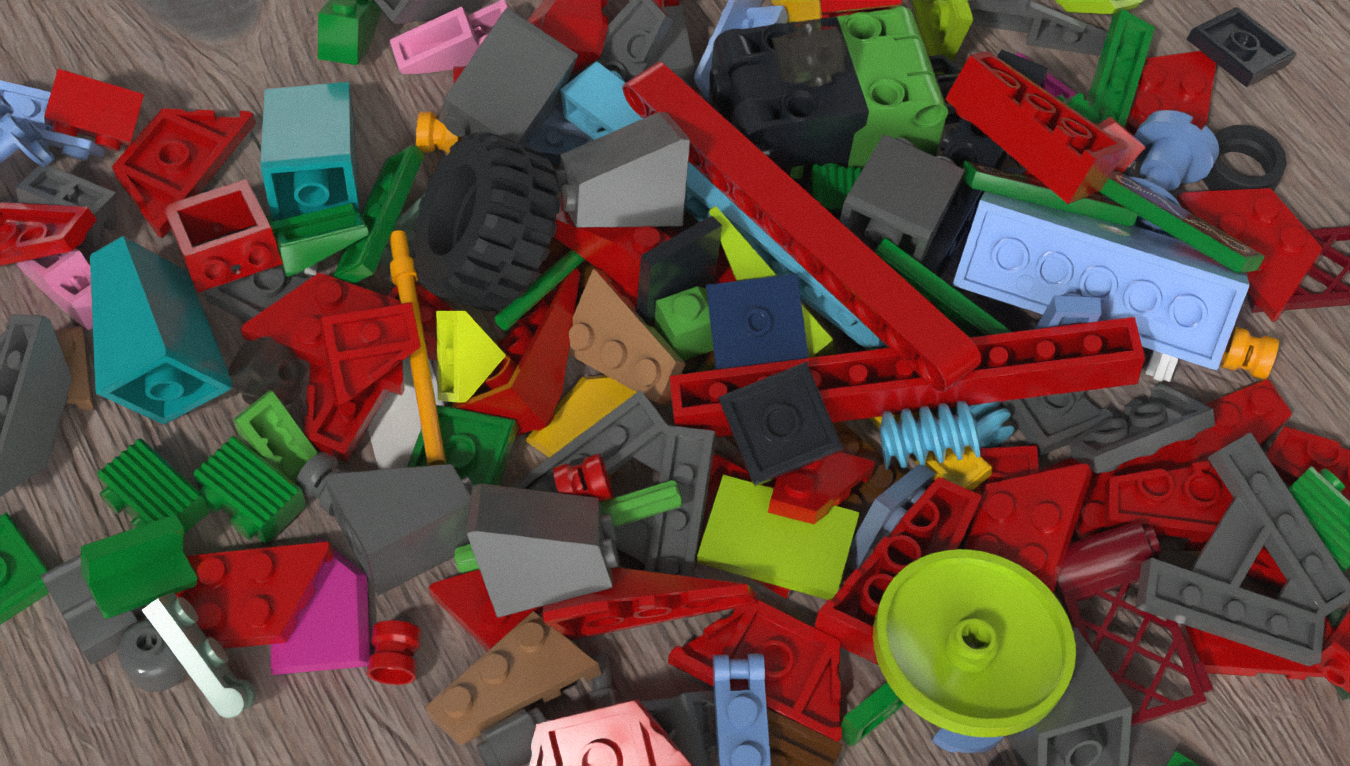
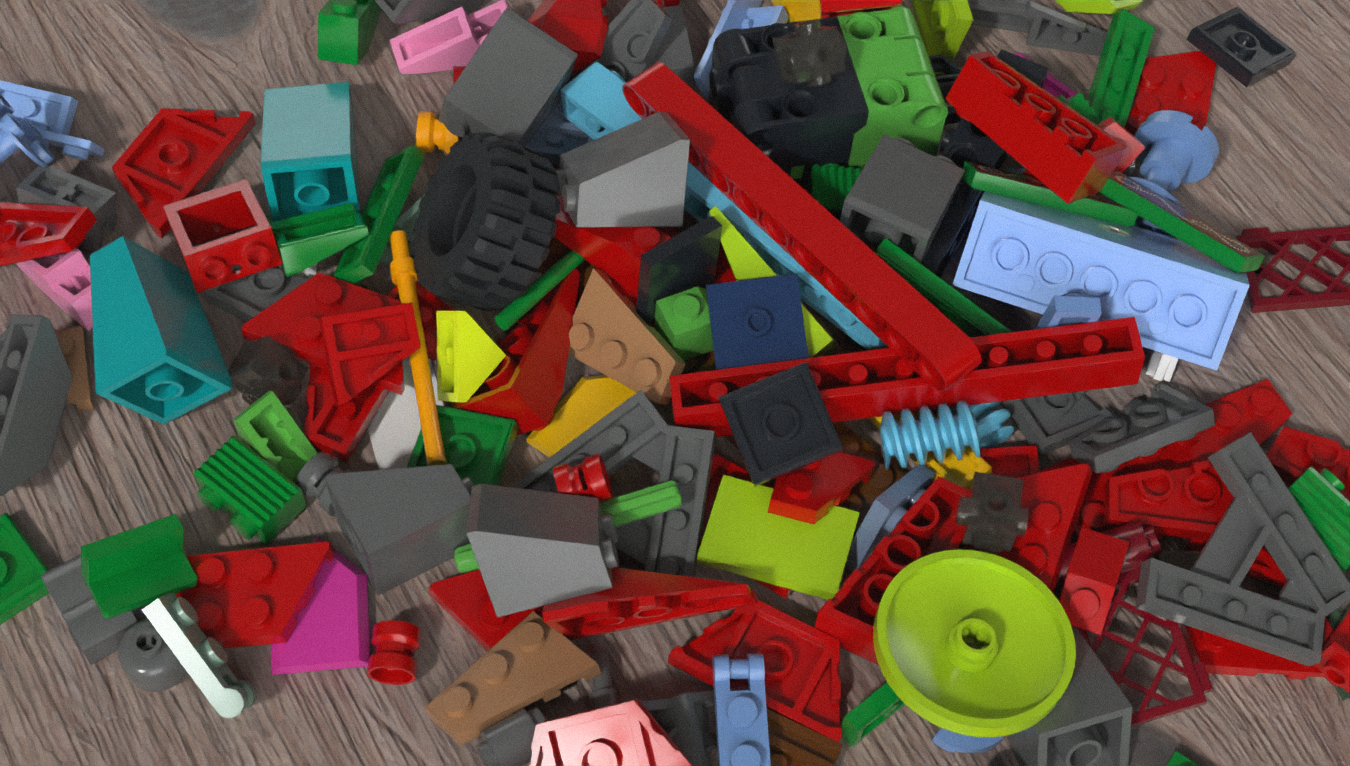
red piece [44,69,144,151] -> none
green brick [97,438,210,534] -> none
red wing [1176,188,1323,322] -> none
black tyre [1202,125,1287,191] -> none
light orange wheel [1220,326,1279,380] -> none
none -> clear smoke brick [956,472,1029,553]
none -> red slope [1059,527,1130,635]

